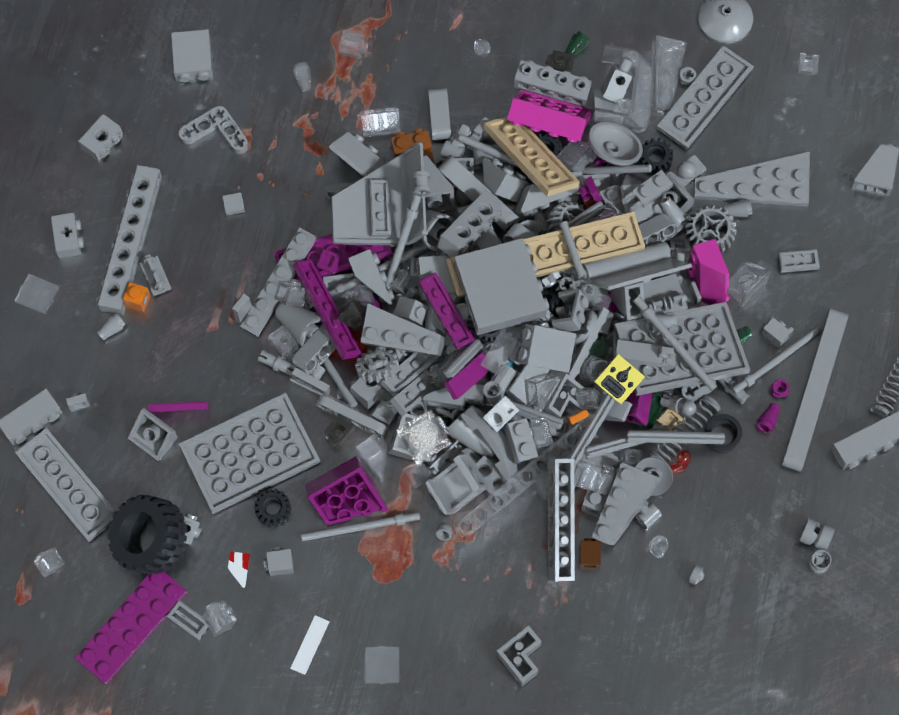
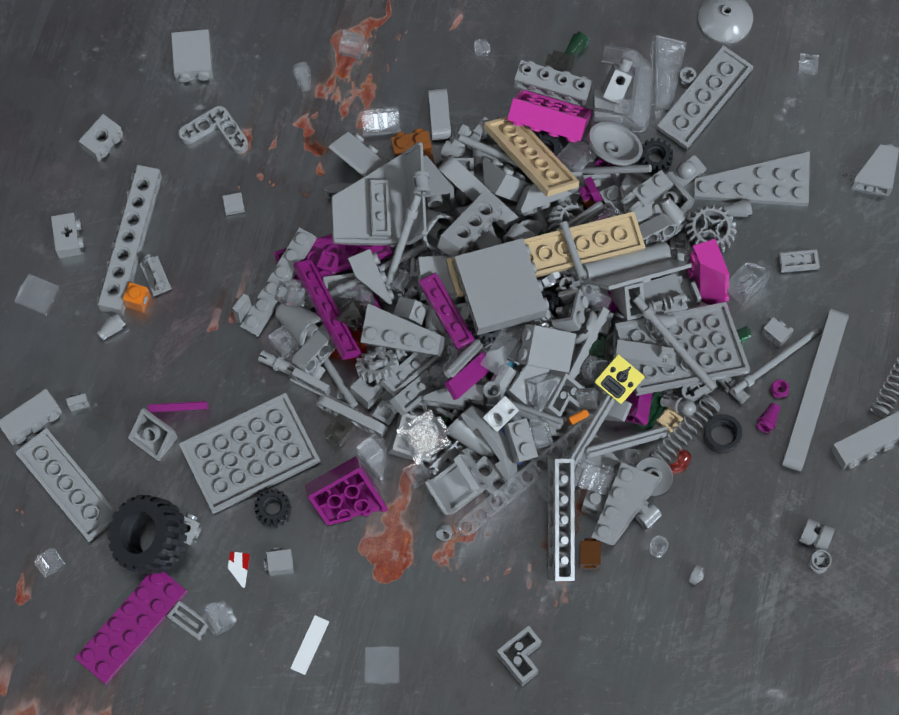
light grey bar [301,512,420,542] -> none
light grey axle [627,430,725,444] -> none

